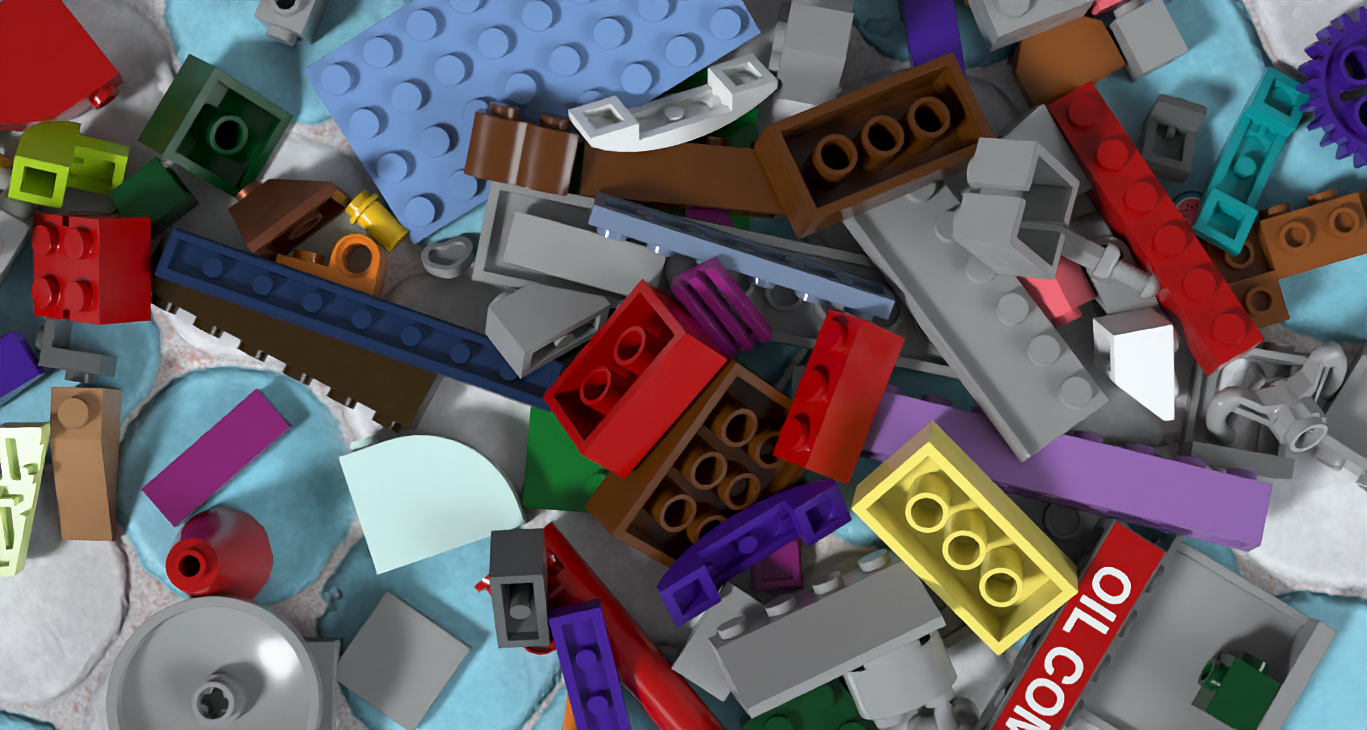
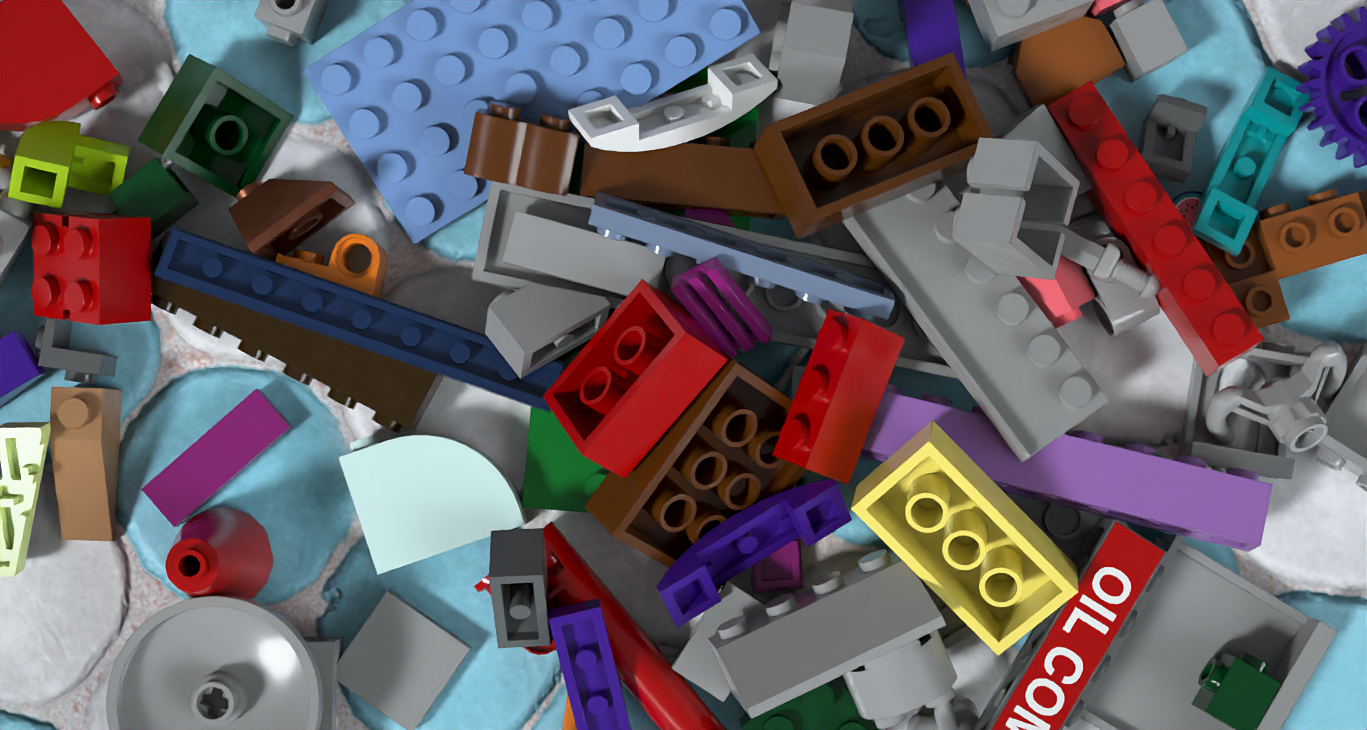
yellow pin [345,189,409,254] -> none
light grey piece [421,236,475,279] -> none
white slope [1093,307,1179,421] -> none

